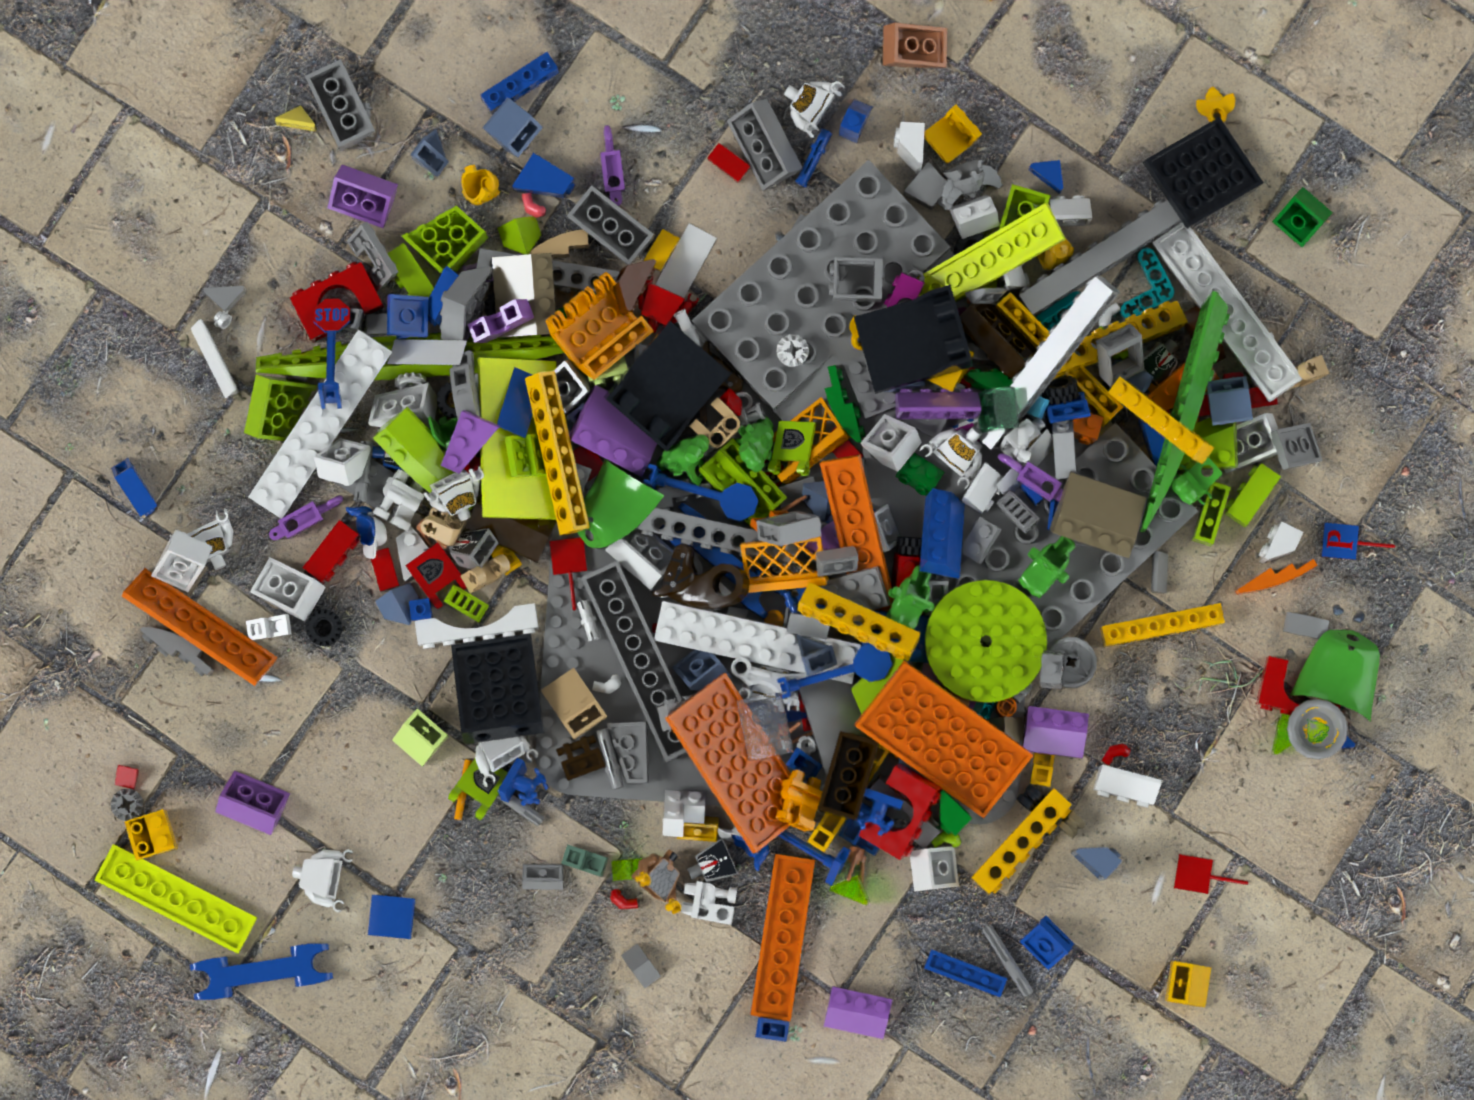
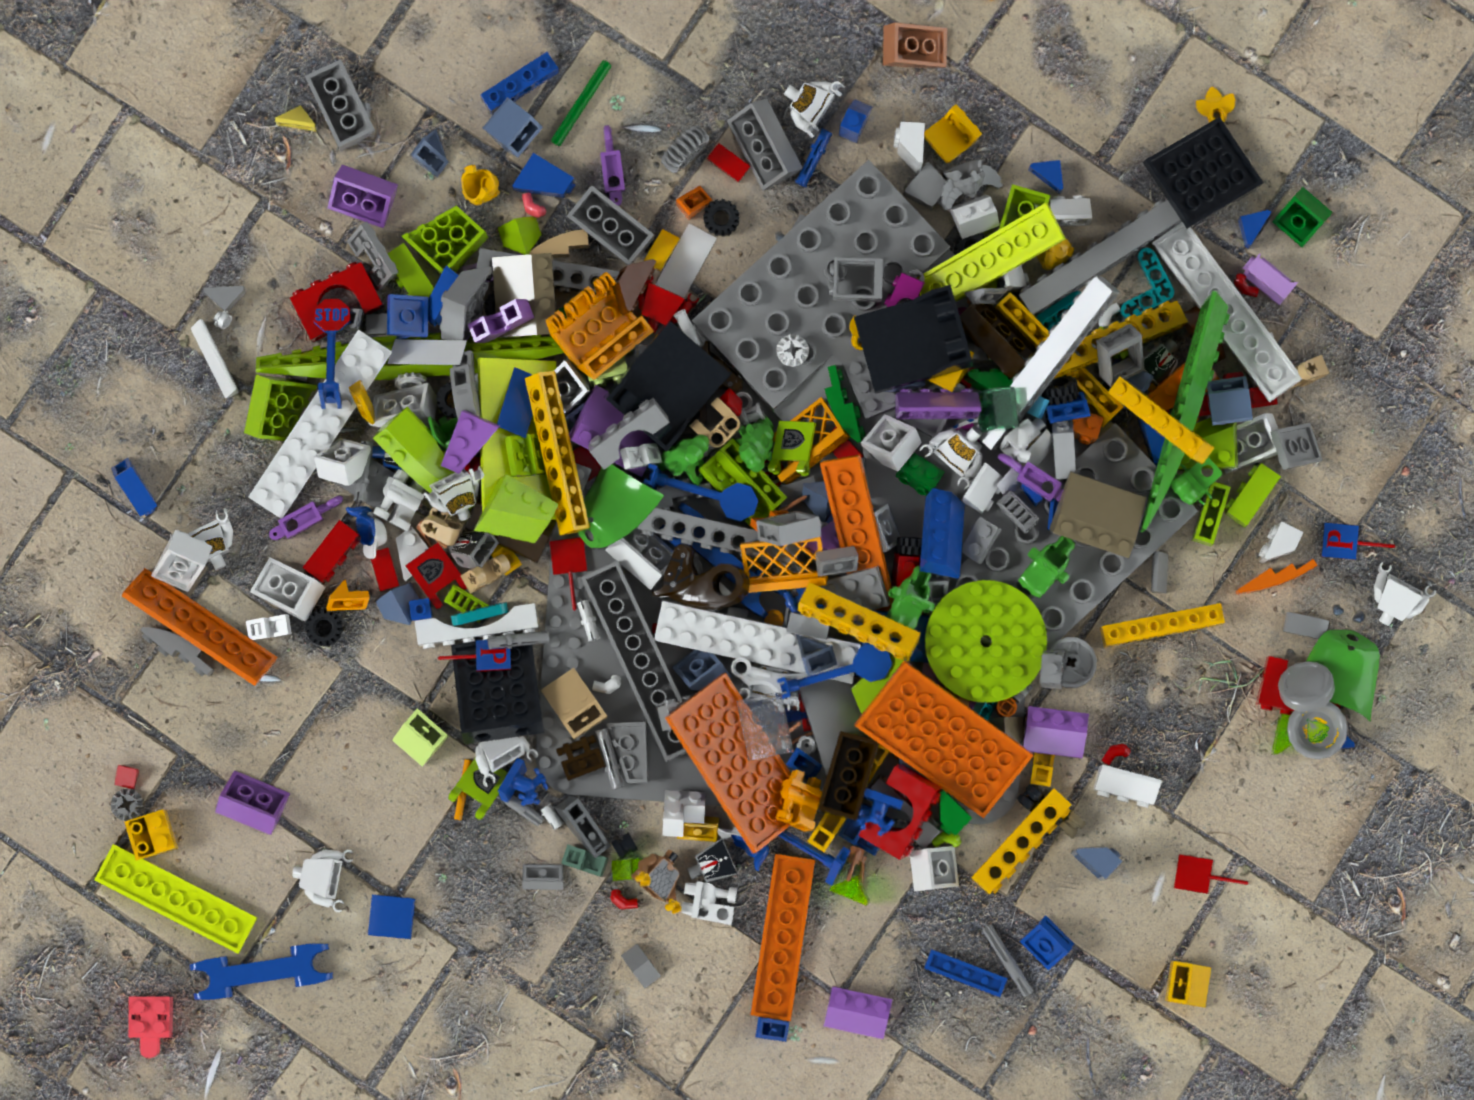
none -> coral brick [128,996,173,1058]
none -> light orange slope [326,580,370,611]
none -> yellow slope [349,380,375,425]
none -> blue piece [438,640,511,671]
none -> teal beam [451,602,509,626]
none -> lime wedge [473,474,559,543]
none -> light grey pin [488,630,550,649]
none -> white pin [540,804,564,830]
none -> green axle [551,60,611,146]
none -> dark grey slope [554,795,611,858]
none -> light grey arch [588,398,670,469]
none -> black wheel [611,832,638,860]
none -> white slope [619,443,662,469]
none -> light grey gear [661,125,710,173]
none -> orange slope [676,186,713,220]
none -> black tyre [703,199,739,237]
none -> red arm [1234,273,1259,298]
none -> blue slope [1238,210,1271,249]
none -> lavender window [1242,253,1298,305]
none -> light grey piece [1278,661,1335,712]
none -> white torso [1374,562,1436,626]

